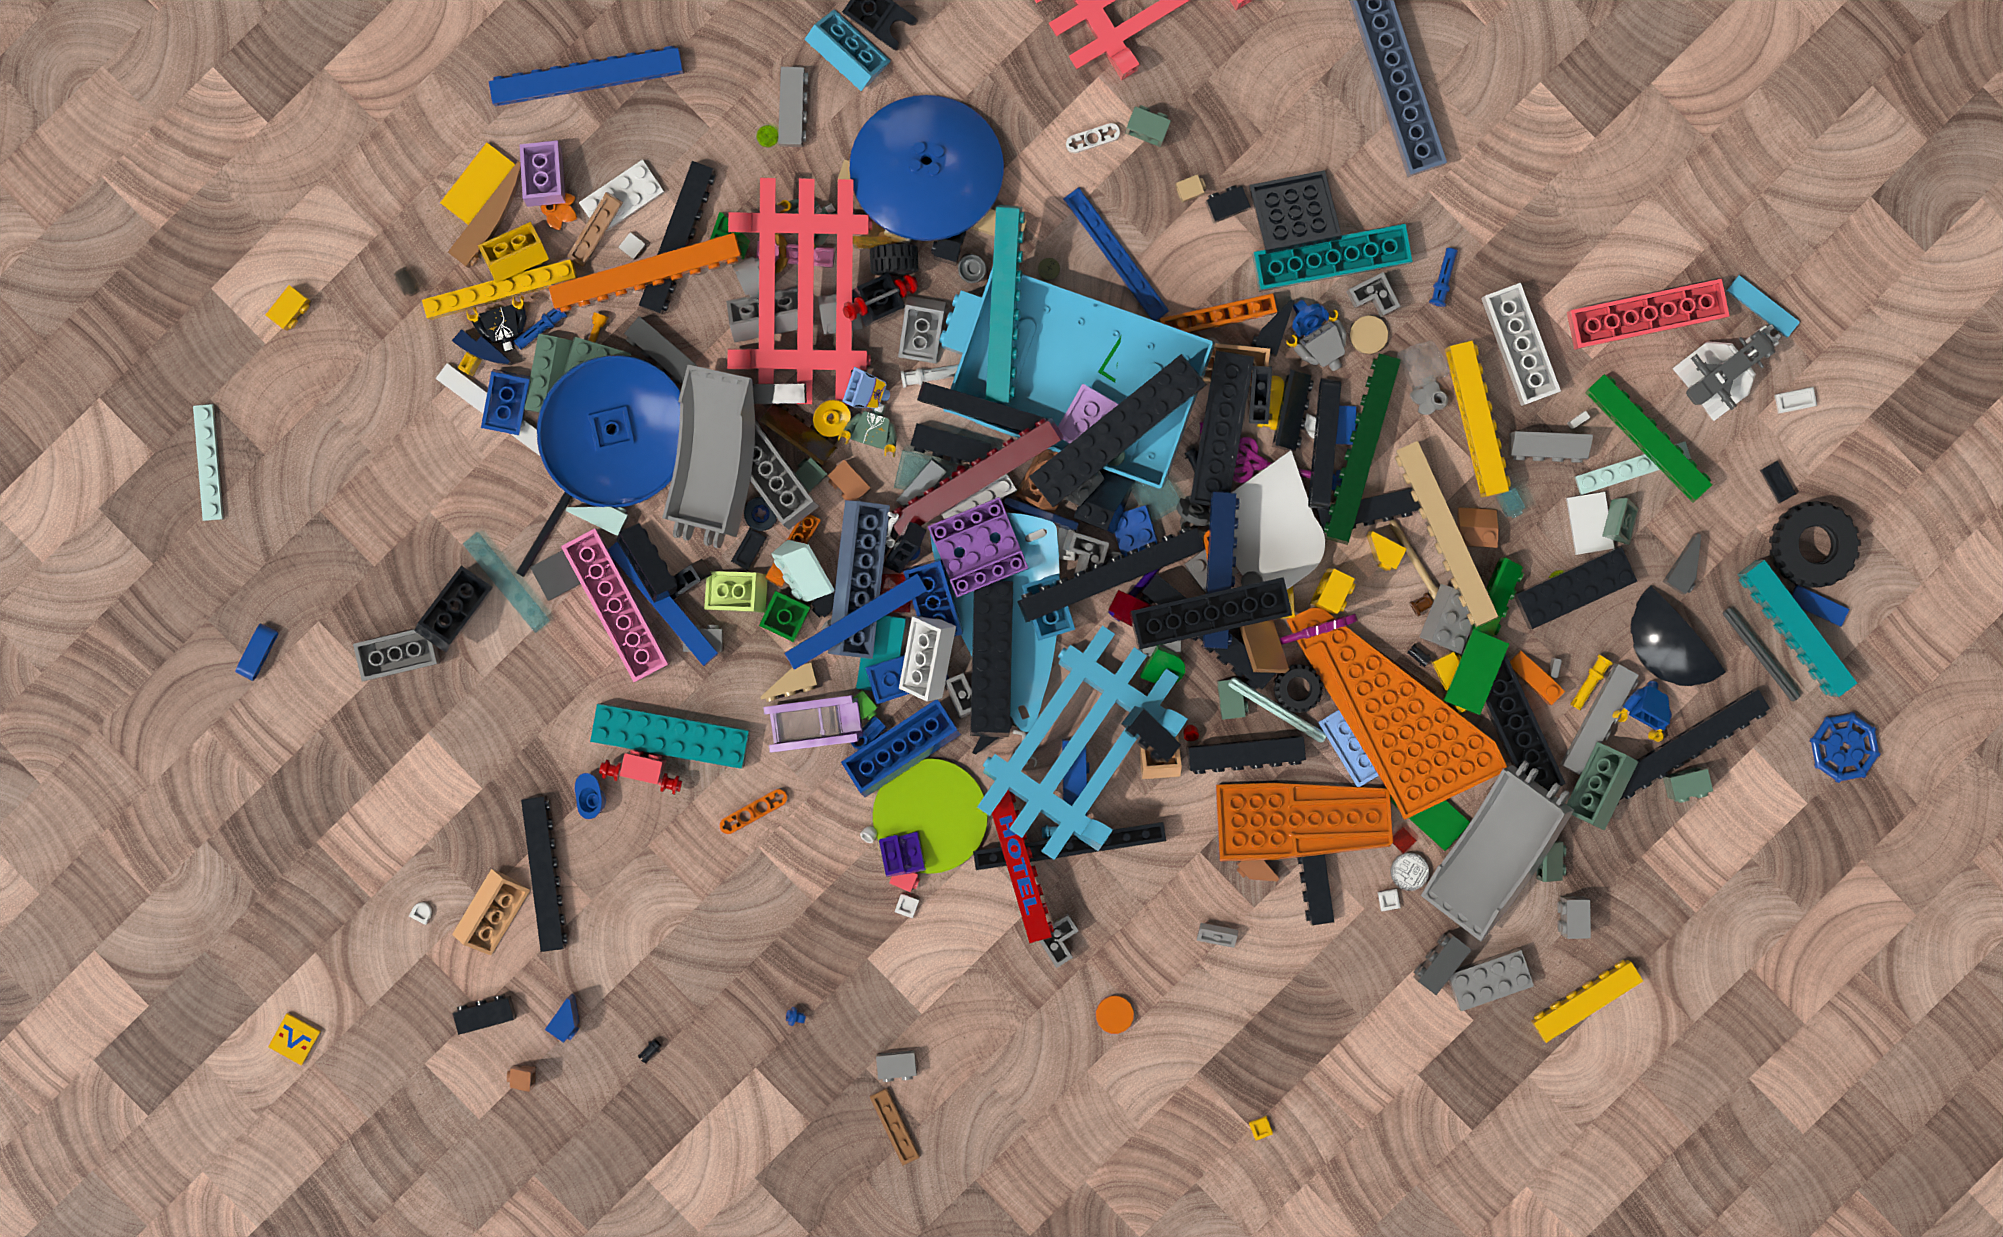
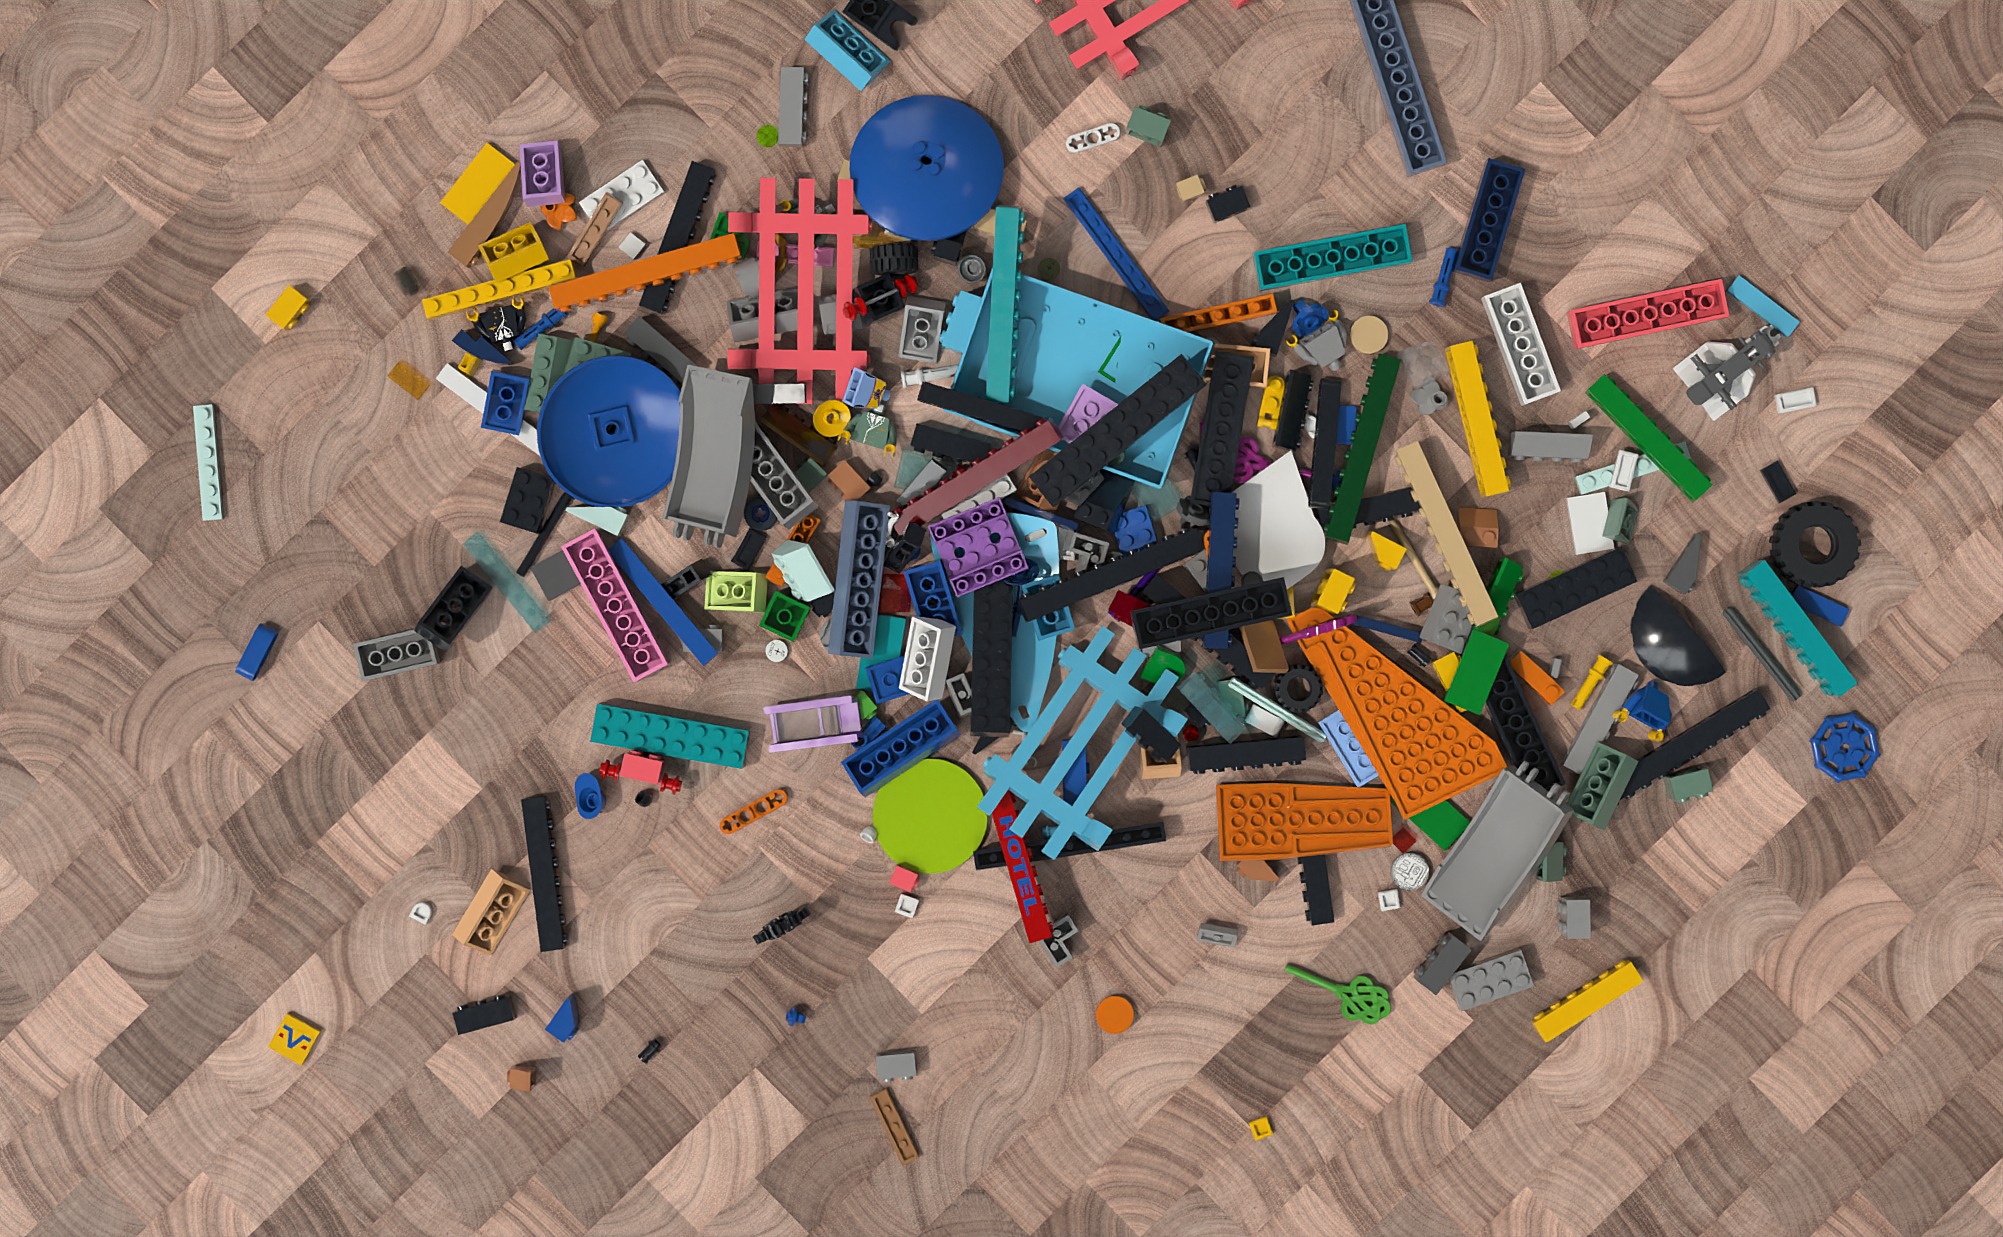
blue brick [488,46,684,107] -> none
black brick [616,523,677,603] -> none
tan slope [761,662,818,702] -> none
blue tile [784,574,927,670] -> none
dark purple slope [879,832,926,877] -> none
black slope [1248,365,1272,424] -> none
black plate [1250,170,1342,254] -> none
light grey brick [1346,272,1400,317] -> none
clear light blue brick [1495,488,1526,519] -> none
none -> clear yellow tile [387,361,430,400]
none -> black brick [500,467,555,534]
none -> black hinge [635,790,652,807]
none -> black gear [752,906,811,945]
none -> white piece [766,640,788,662]
none -> black hinge [866,470,882,487]
none -> dark blue dish [1003,558,1039,637]
none -> clear light blue brick [1177,671,1247,744]
none -> black brick [1184,698,1214,728]
none -> white beam [1244,704,1285,738]
none -> bright green piece [1284,964,1391,1025]
none -> dark blue beam [1352,615,1422,643]
none -> dark blue brick [1452,158,1525,282]
none -> white tile [1609,450,1638,492]

